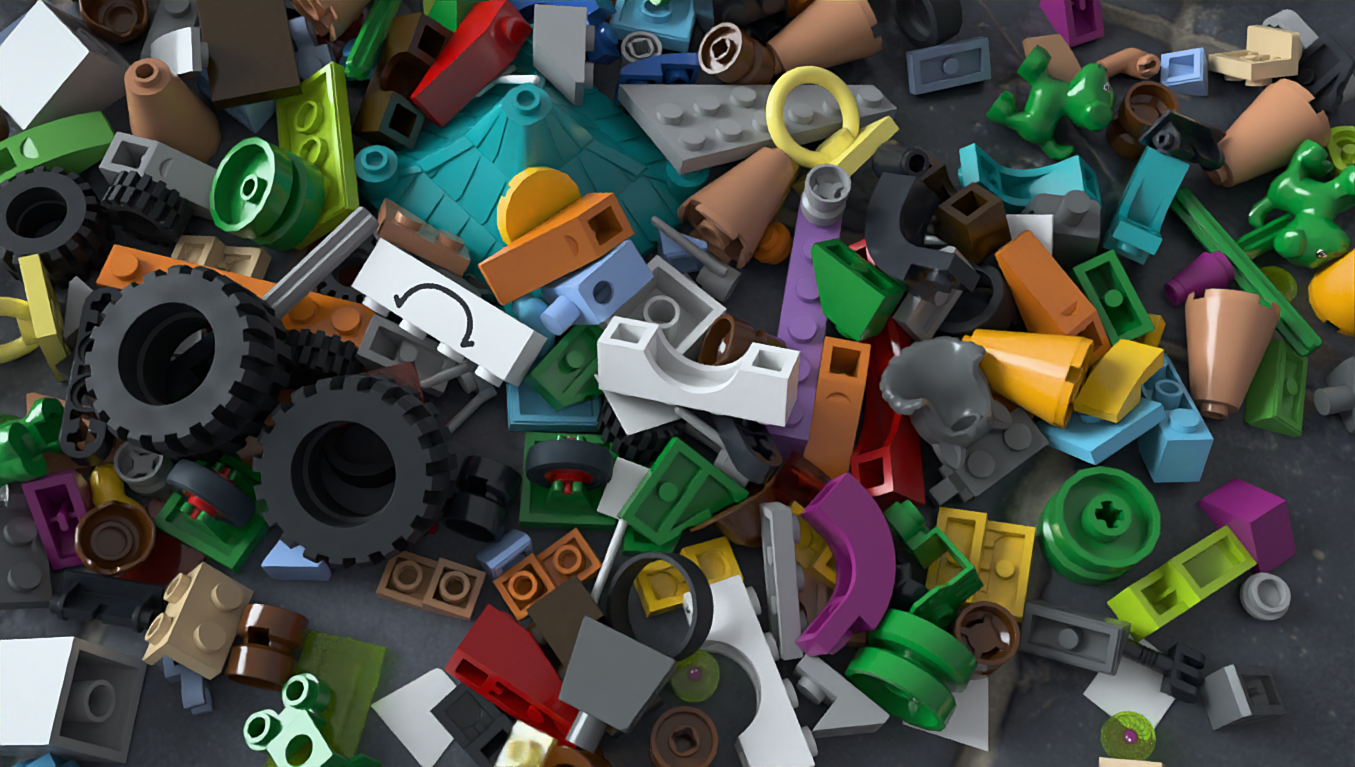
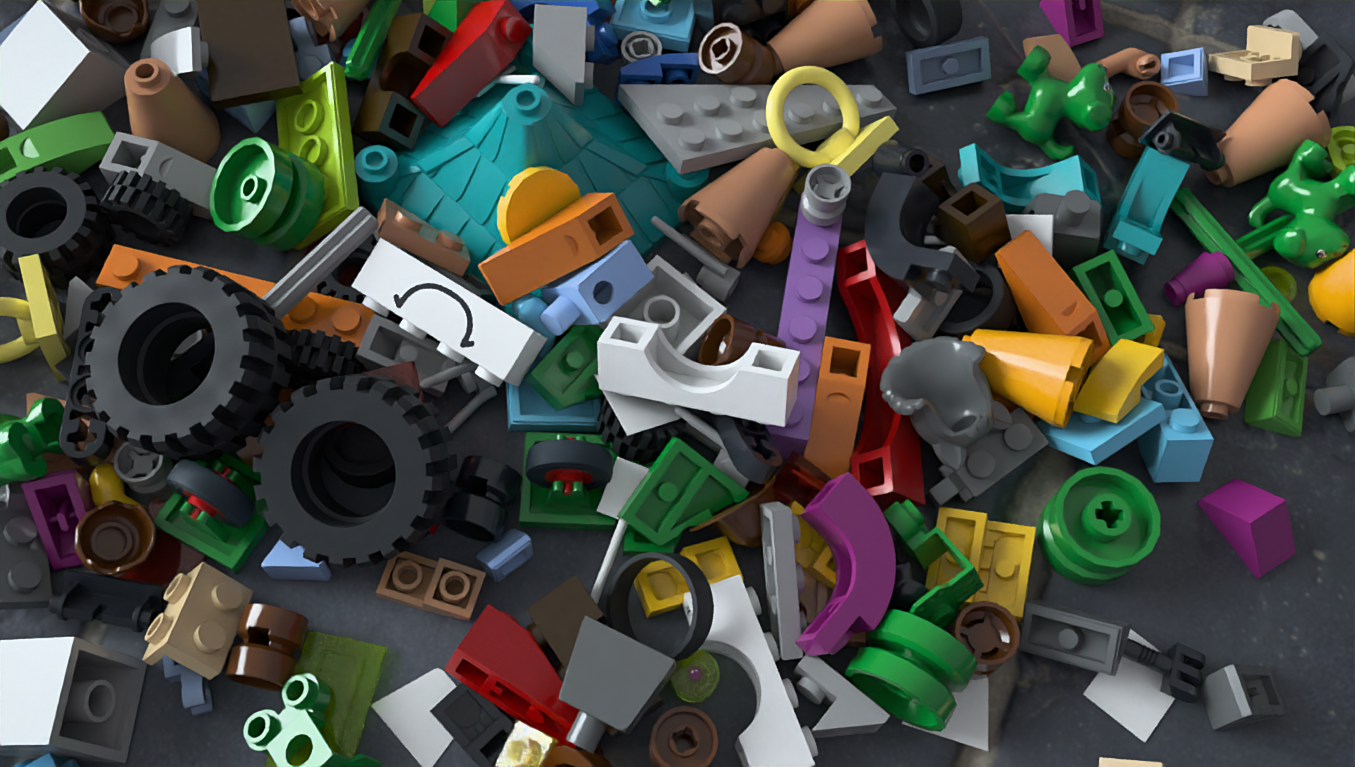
tan slope [170,235,272,280] -> none
orange slope [492,528,602,622] -> none
light blue slope [657,229,708,274] -> none
green slope [810,238,906,342] -> none
clear neon green tile [1101,711,1156,761] -> none
lime slope [1107,525,1257,642] -> none
light grey plate [1240,573,1291,621] -> none

